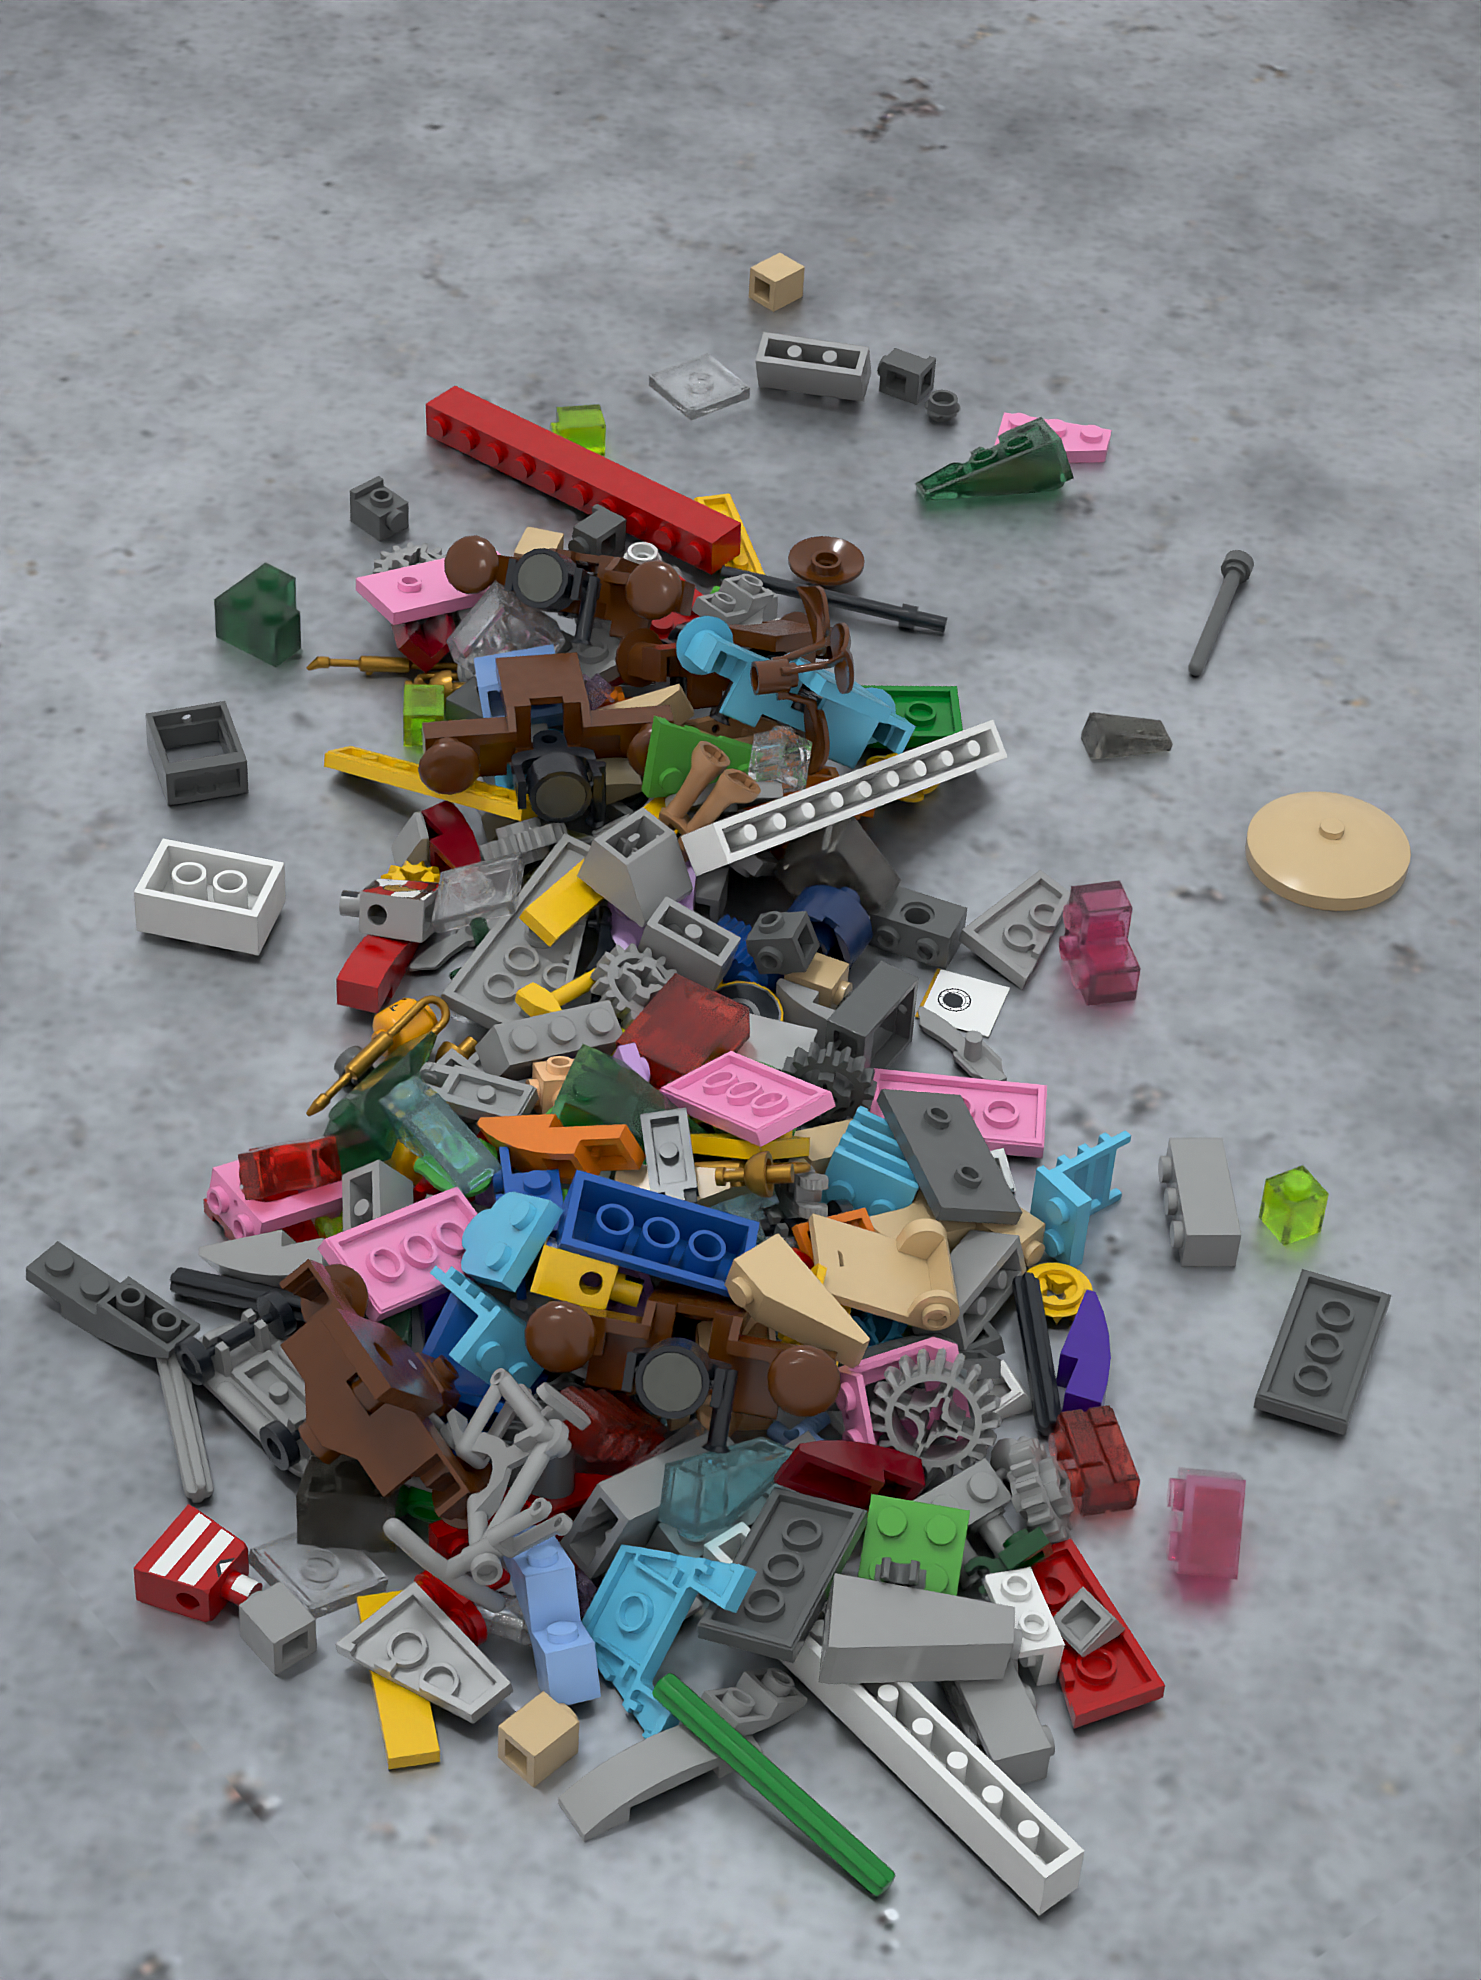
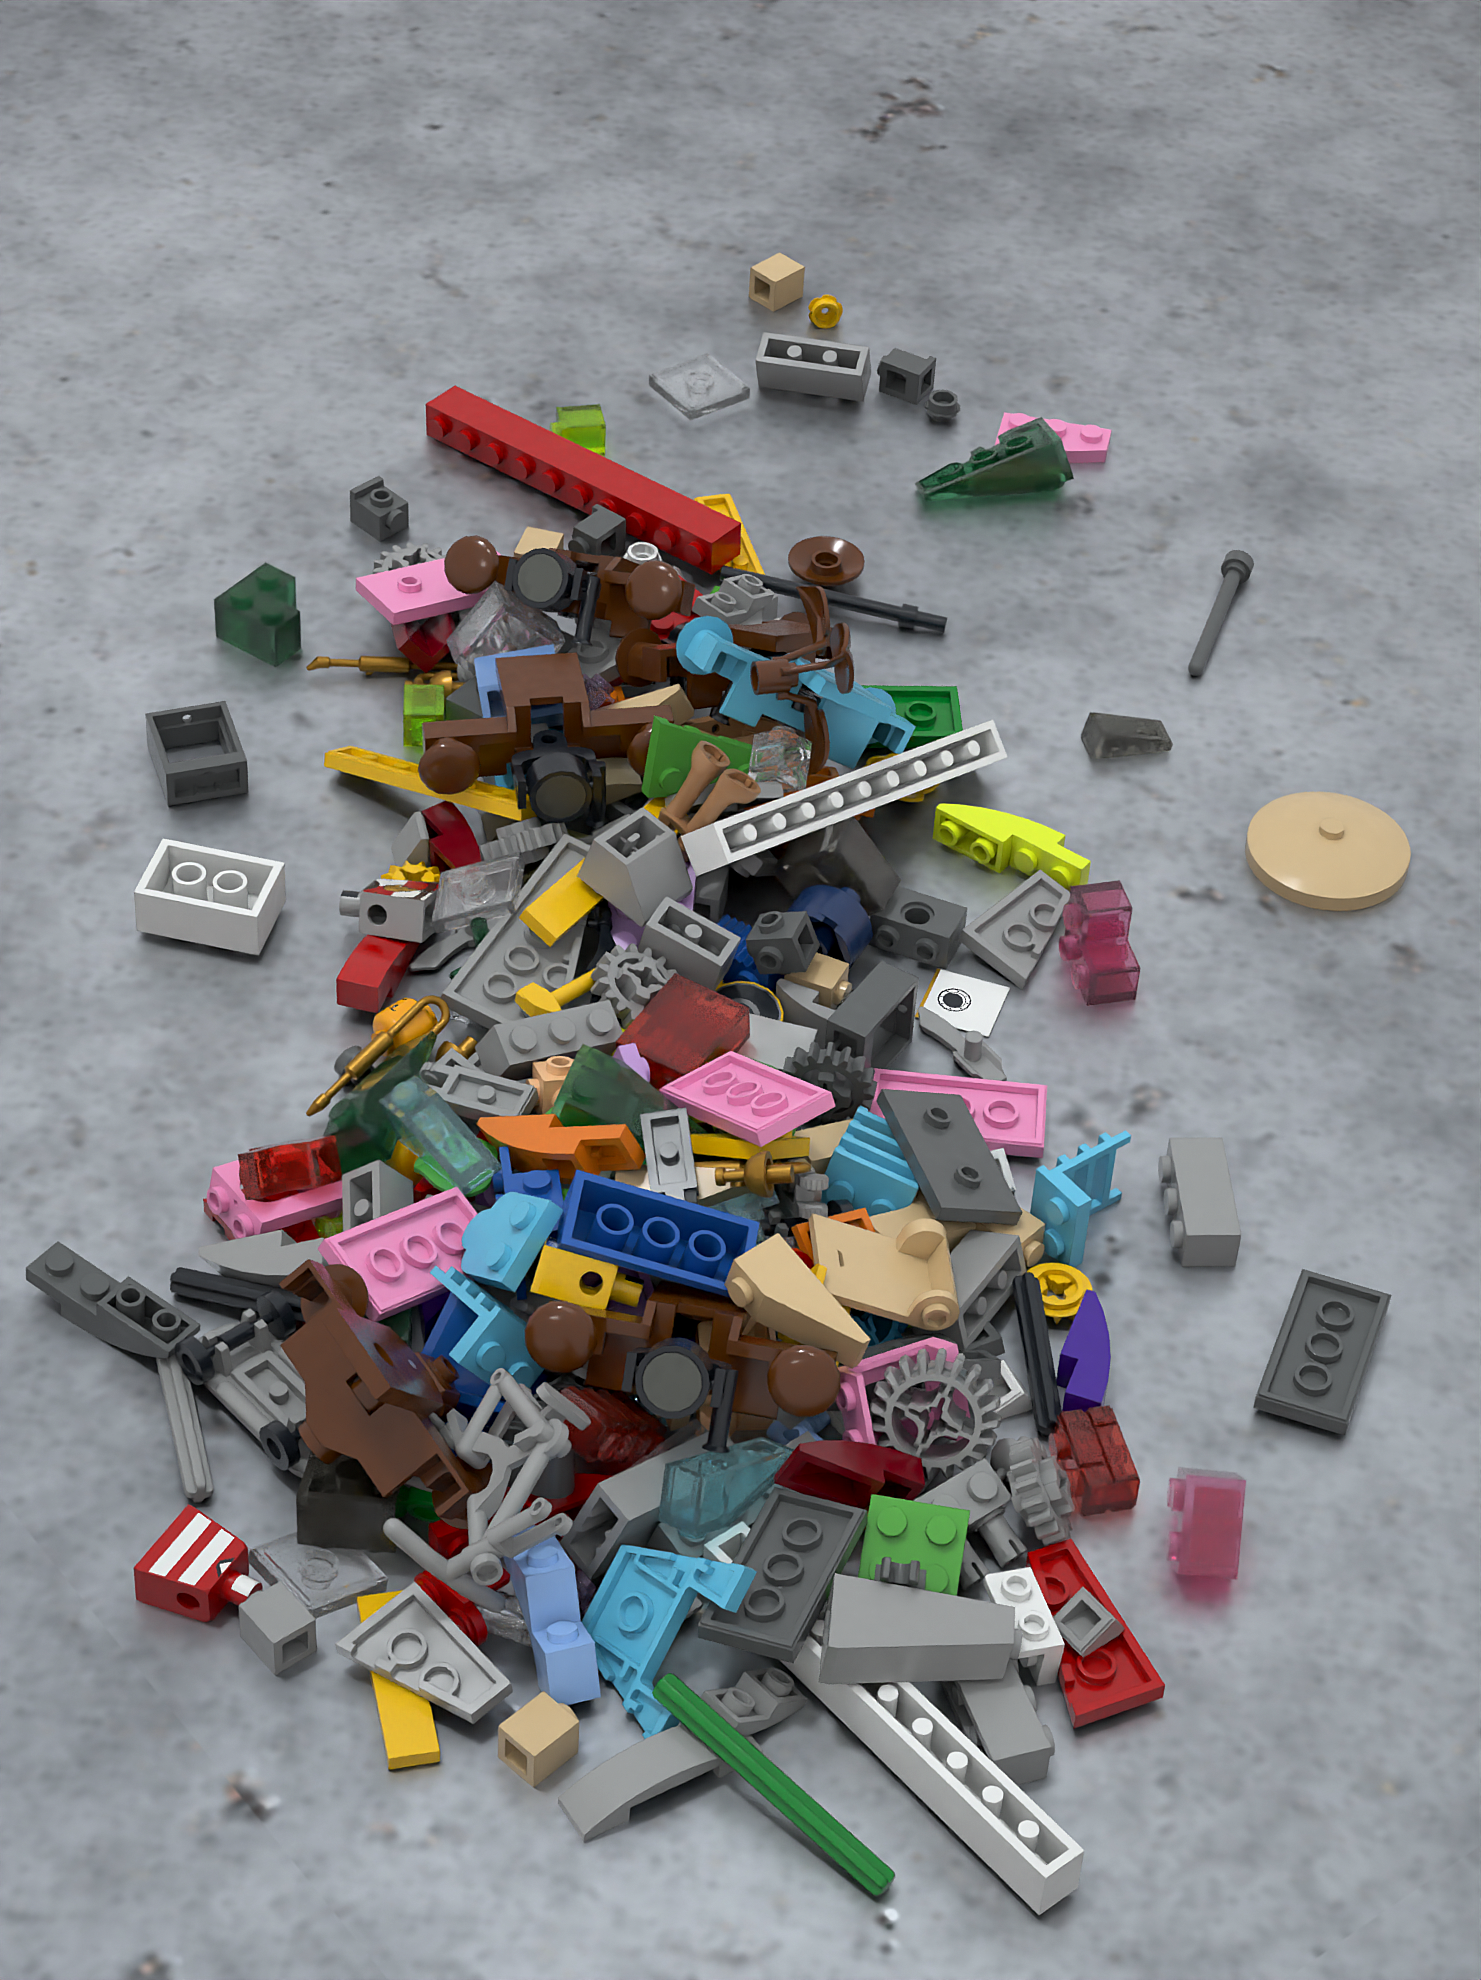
dark green plate [964,1526,1053,1598] -> none
clear neon green brick [1258,1165,1329,1246] -> none
none -> yellow plate [808,294,843,329]
none -> neon yellow slope [932,803,1091,901]

